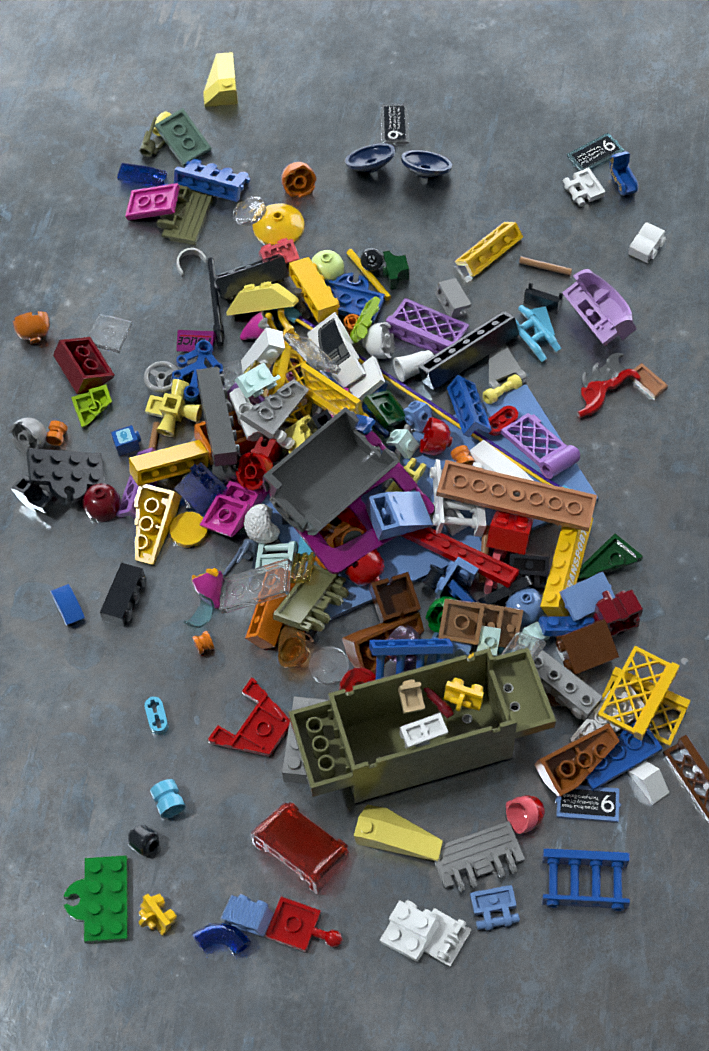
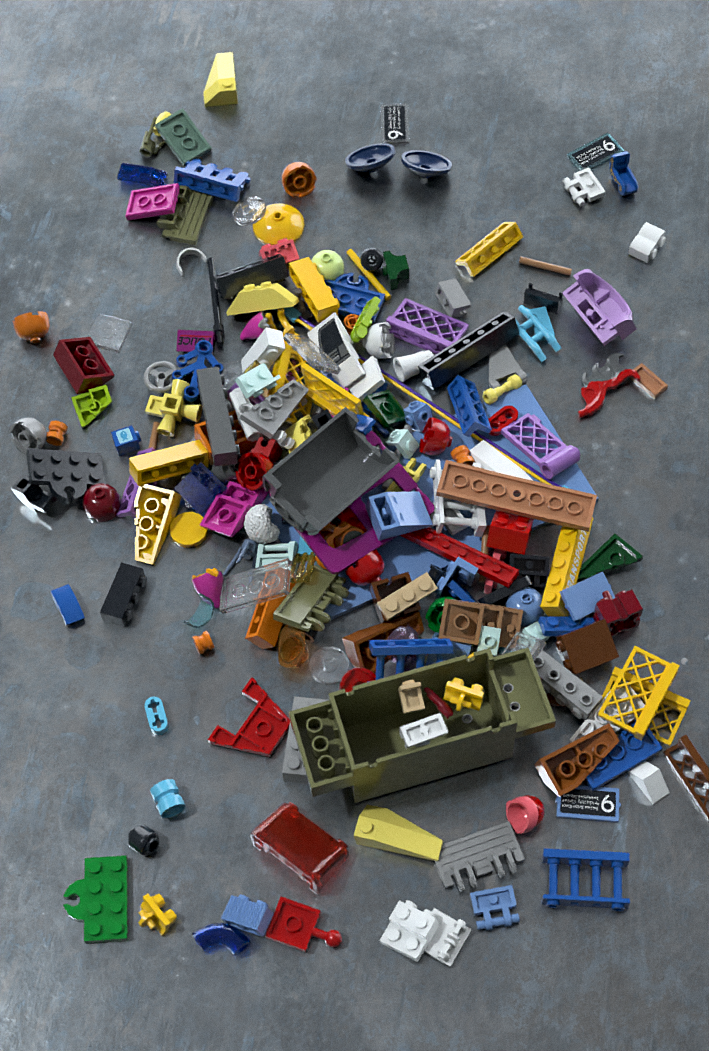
none -> tan plate [377,572,438,621]

